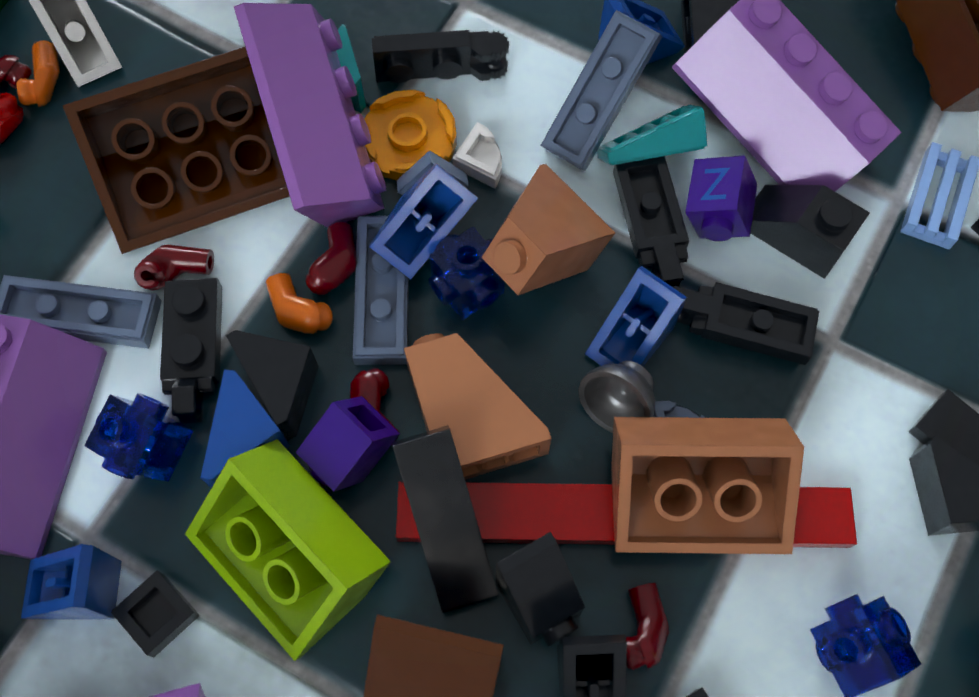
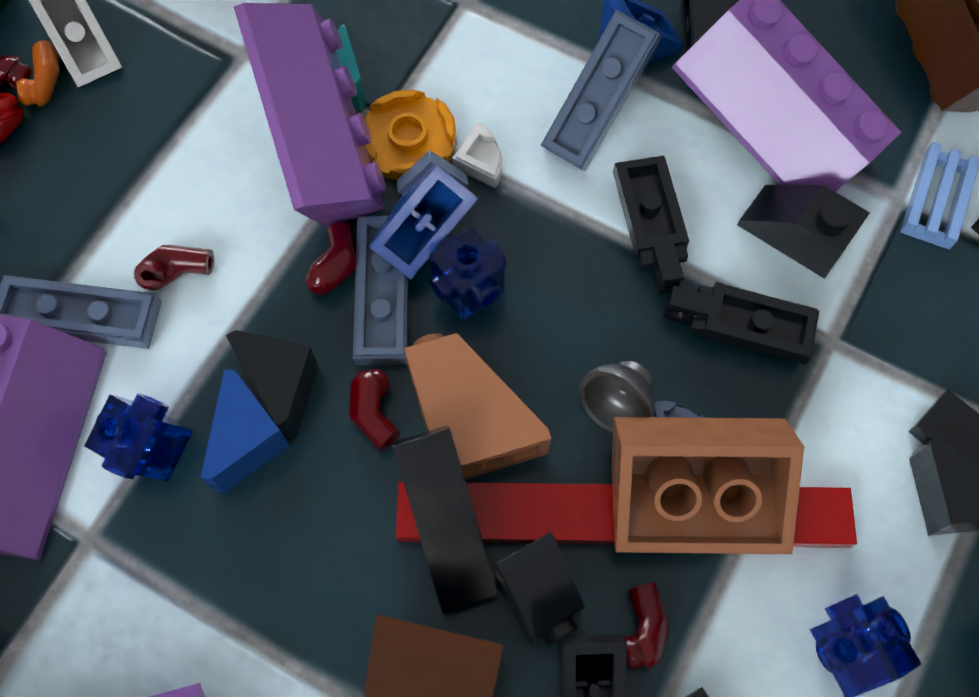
blue slope [21,544,122,620] -> none
reddish brown slope [62,47,290,254] -> none
black tile [111,570,200,658] -> none
black hinge [160,278,222,424] -> none
lime slope [185,439,391,661] -> none
orange arm [265,273,333,334] -> none
dark purple brick [296,396,400,492] -> none
black hinge [372,30,509,83] -> none
nougat slope [482,164,615,295] -> none
blue slope [585,266,687,366] -> none
teal slope [597,105,708,165] -> none
dark purple brick [685,155,757,241] -> none

